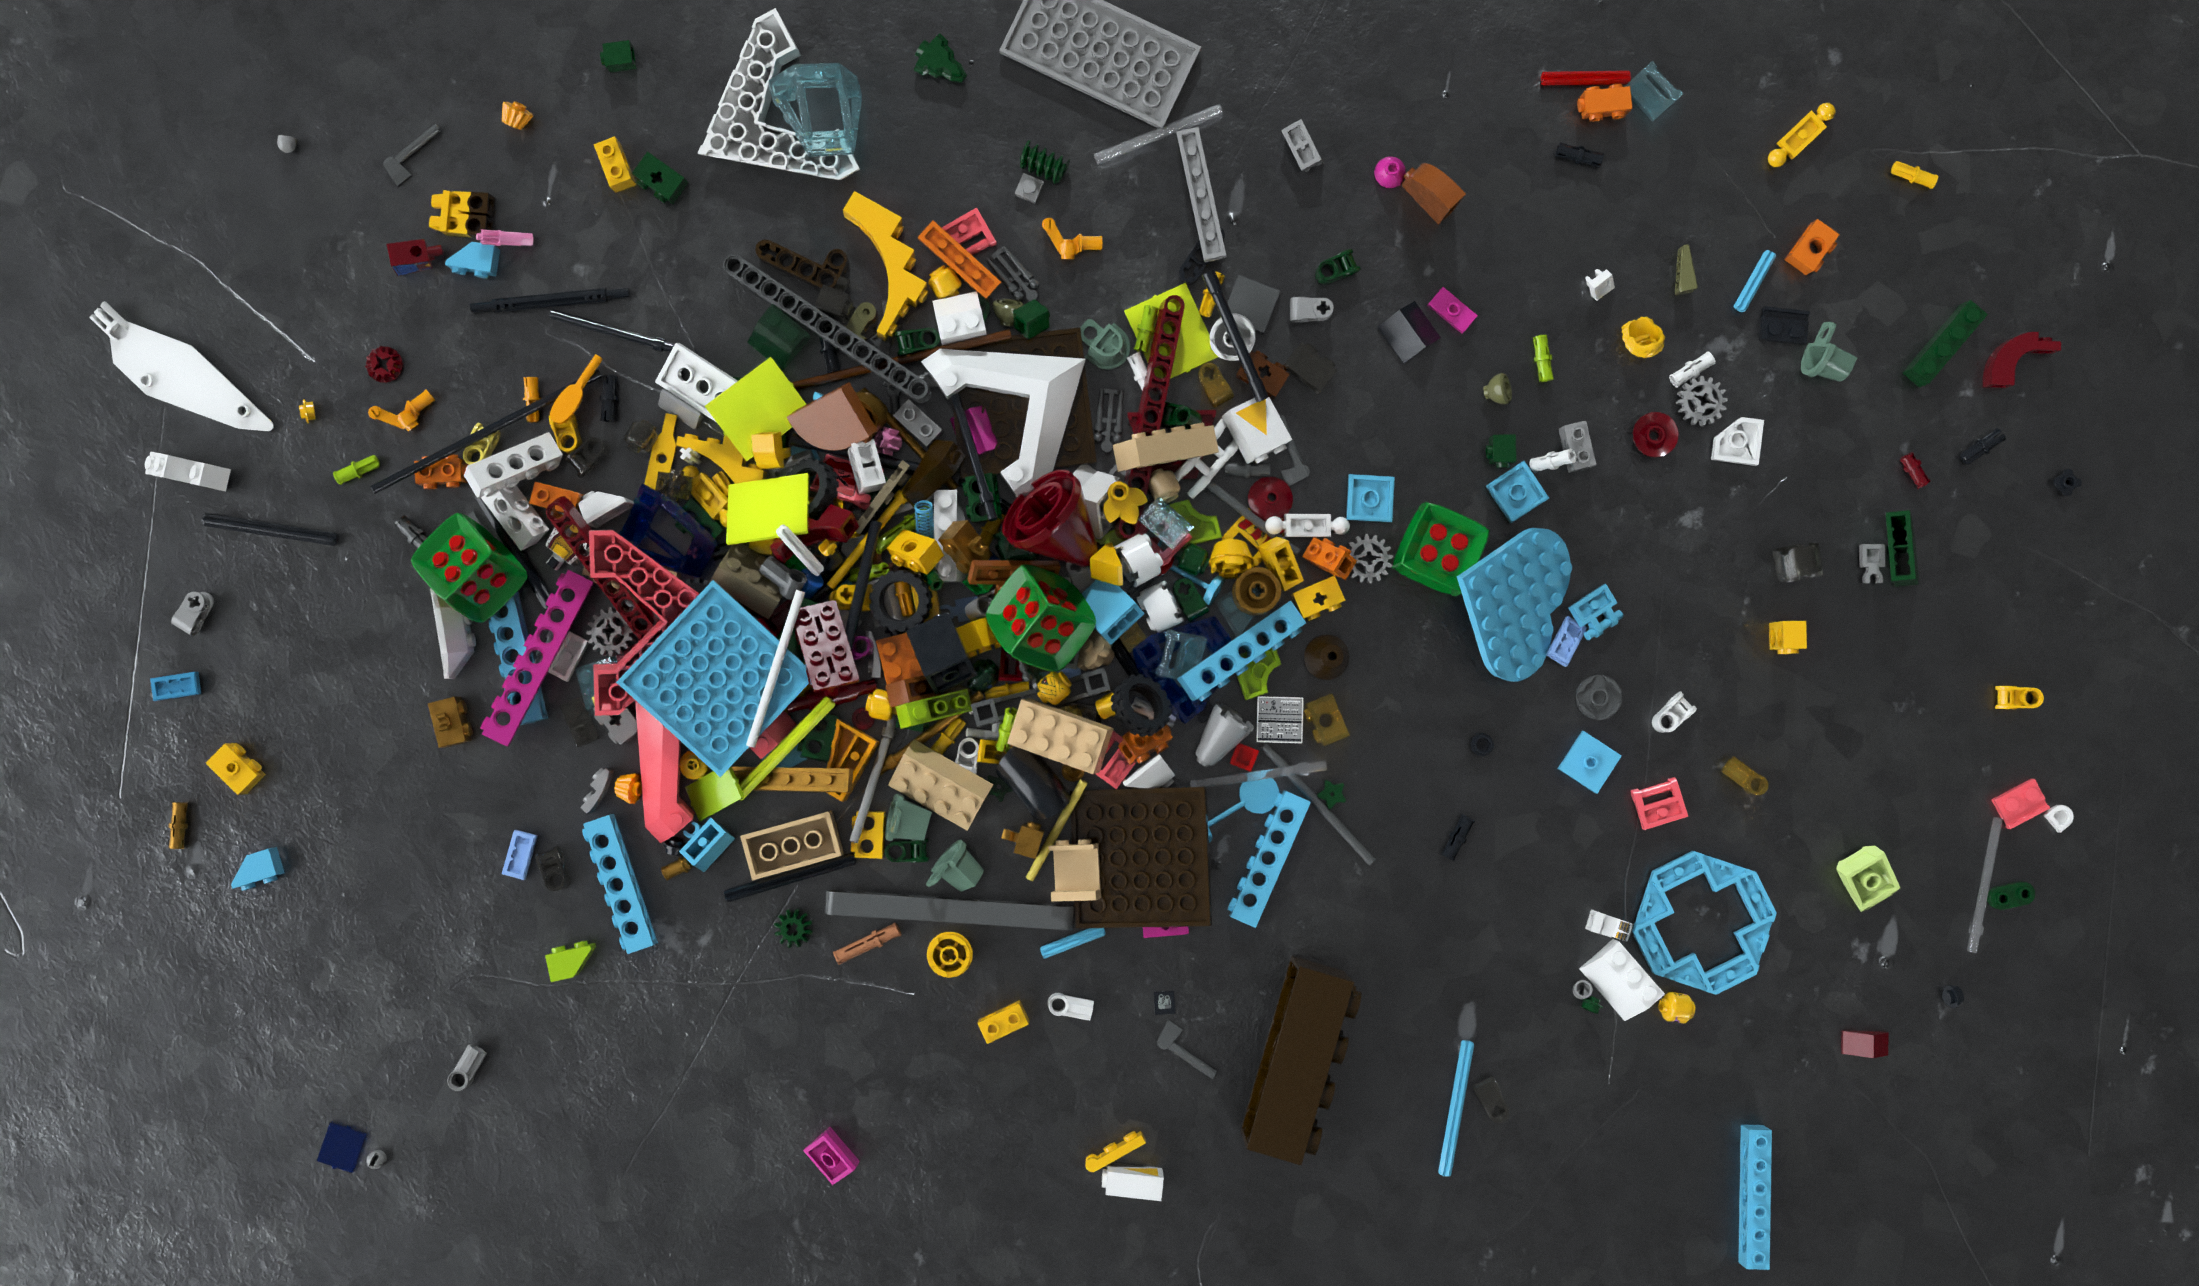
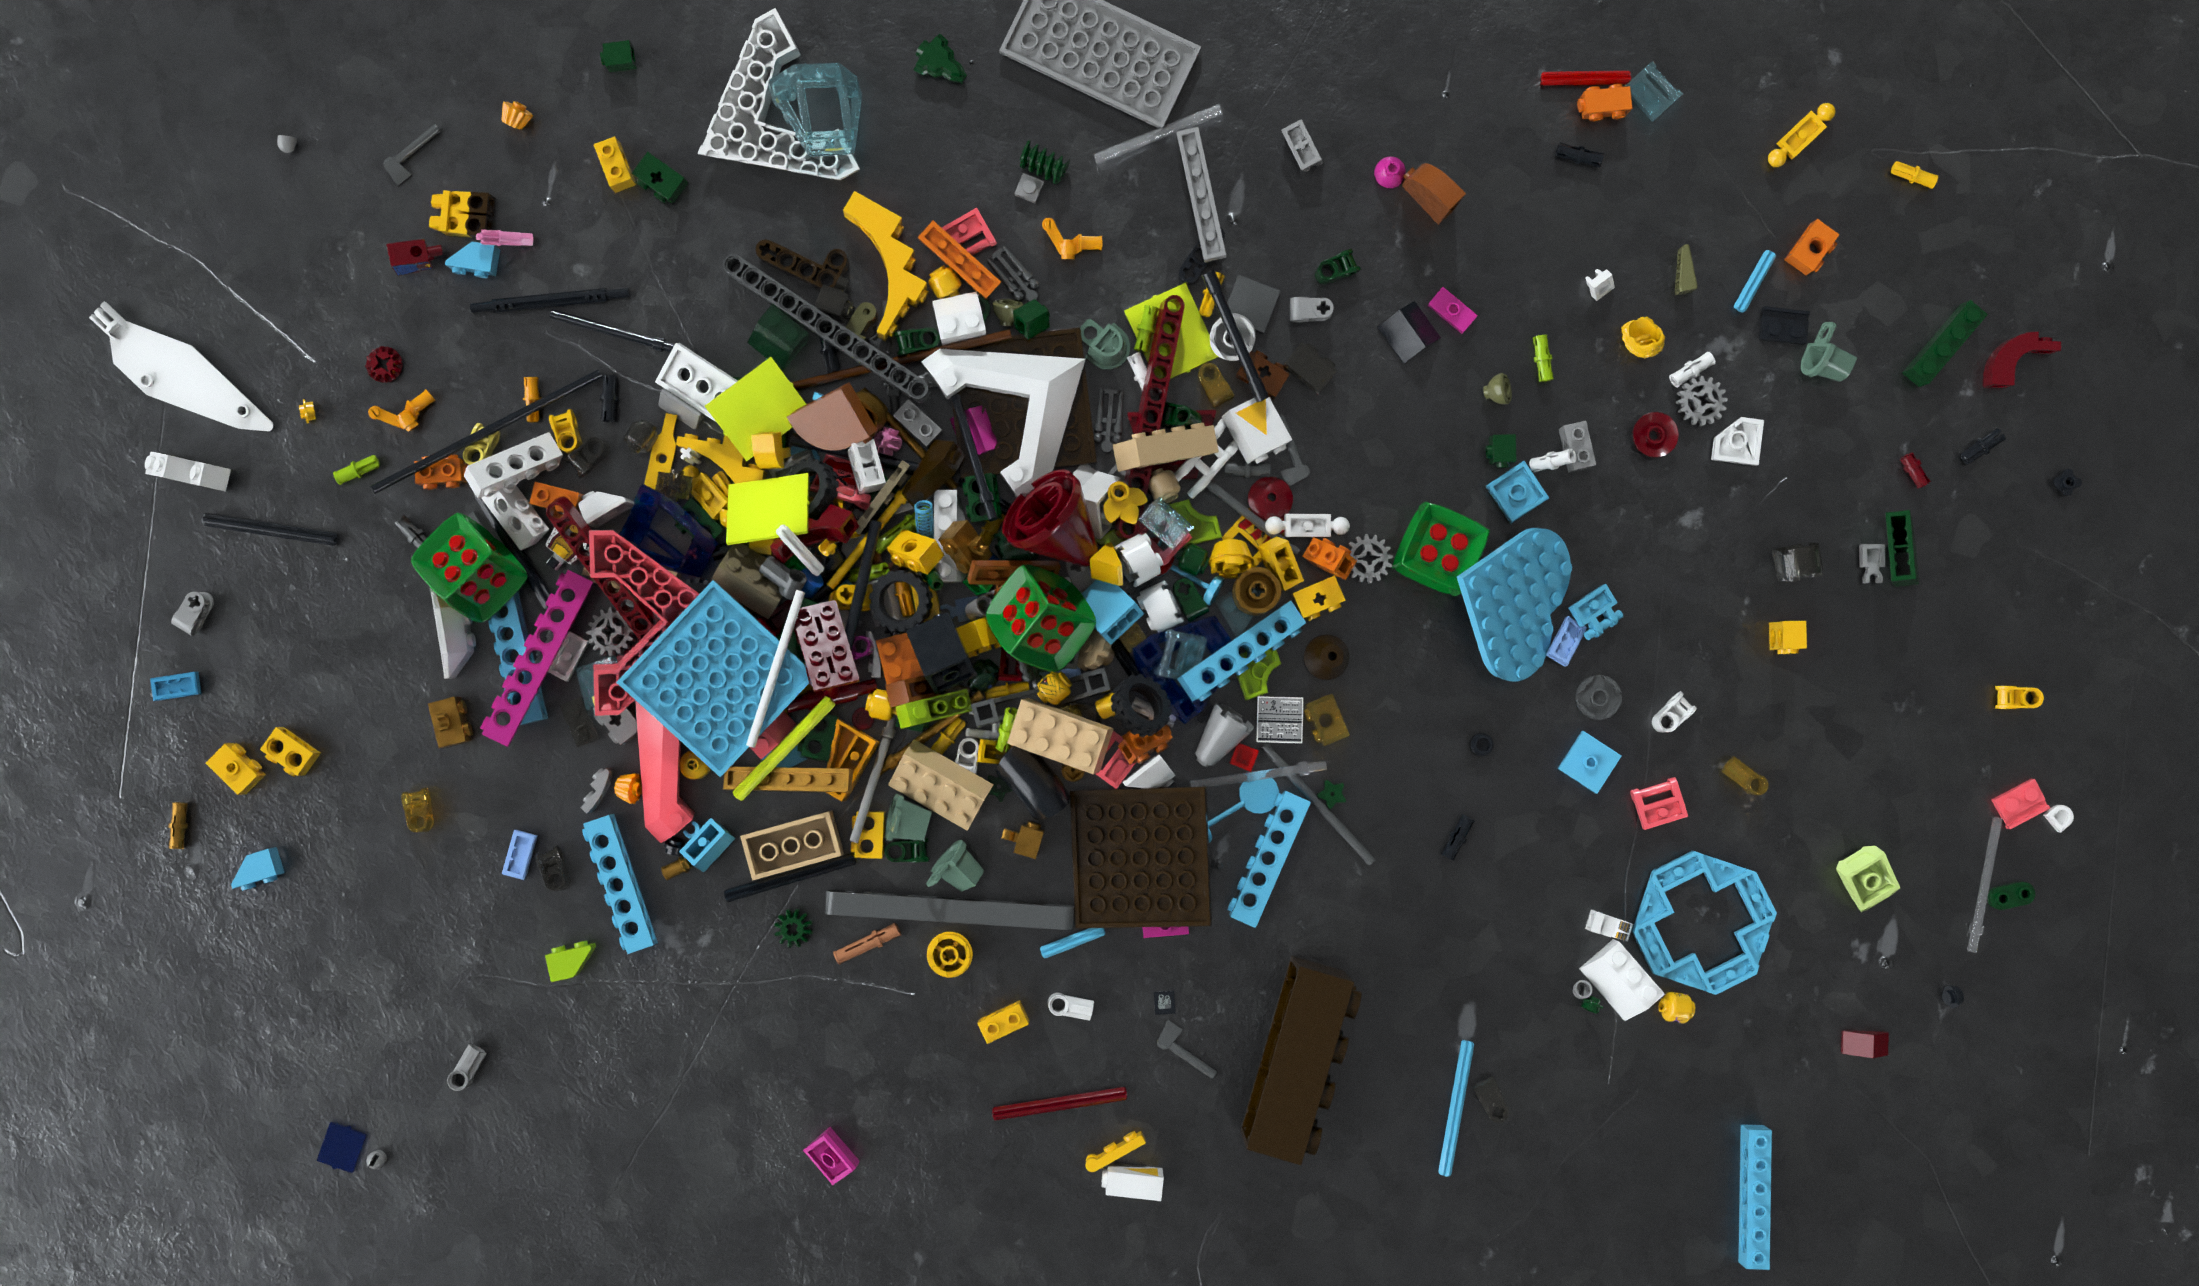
light orange piece [550,354,603,424] -> none
lime piece [685,767,744,822] -> none
light yellow piece [1026,779,1088,881] -> none
tan panel [1048,839,1101,901] -> none
medium azure plate [1346,474,1395,523] -> none
none -> yellow brick [260,727,321,777]
none -> clear yellow piece [401,787,434,832]
none -> dark red axle [992,1087,1127,1120]

